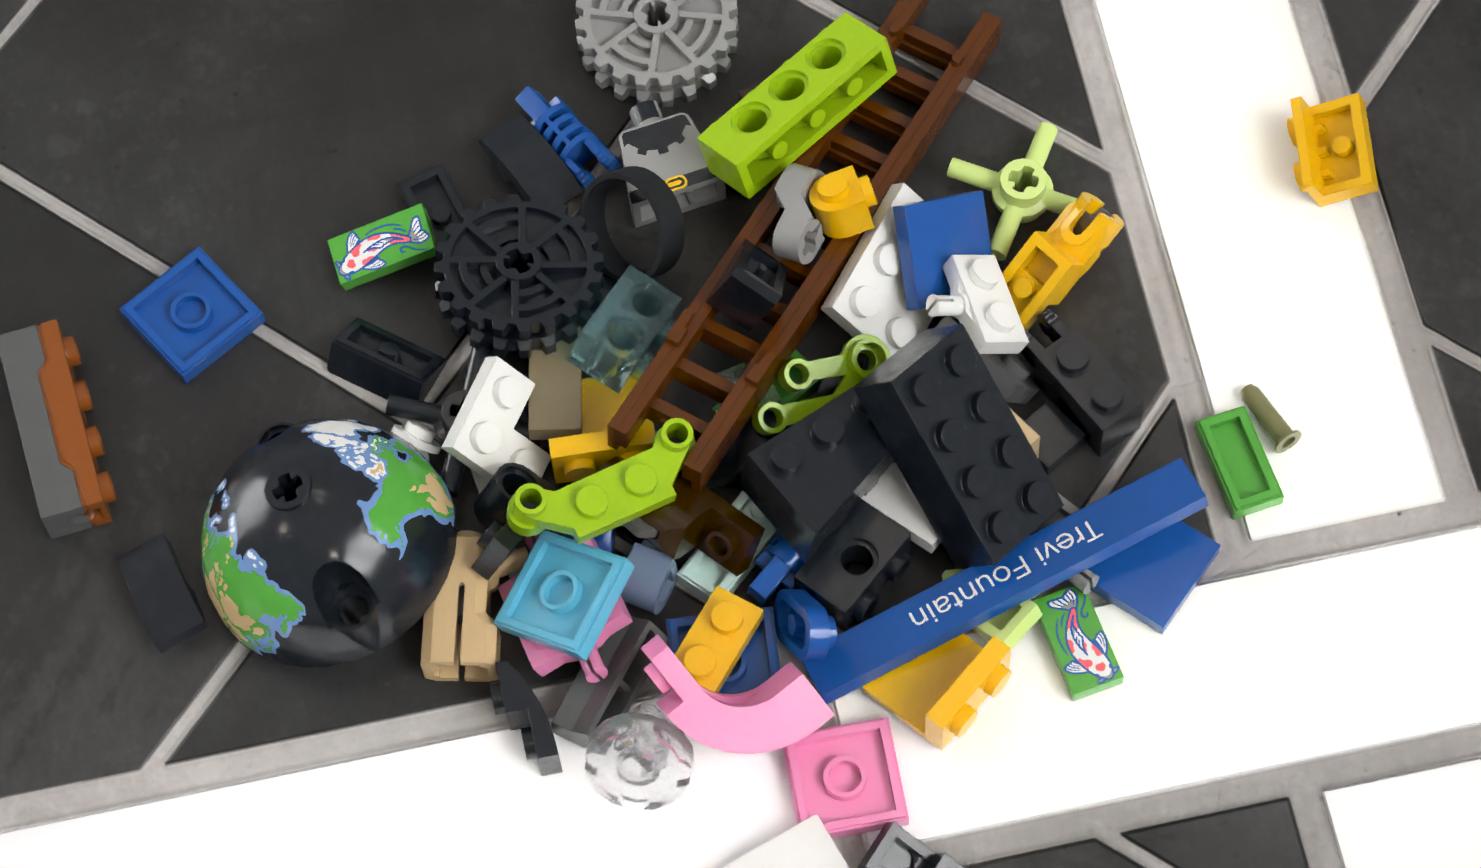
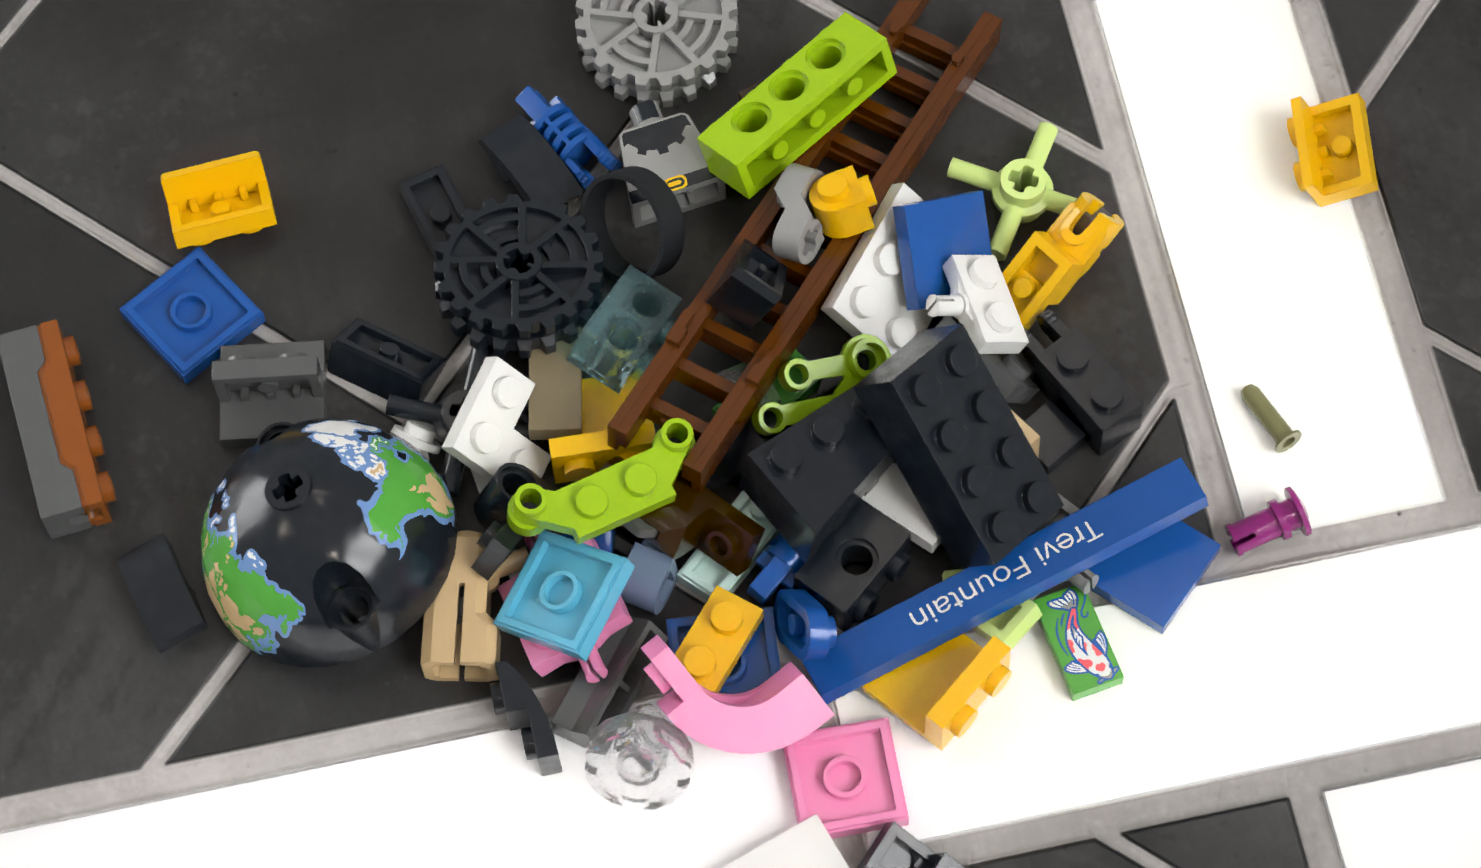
tile [327,203,437,291] -> none
bright green tile [1194,405,1284,520] -> none
none -> yellow bracket [160,151,277,249]
none -> dark grey bracket [212,340,327,449]
none -> magenta pin [1224,486,1312,557]

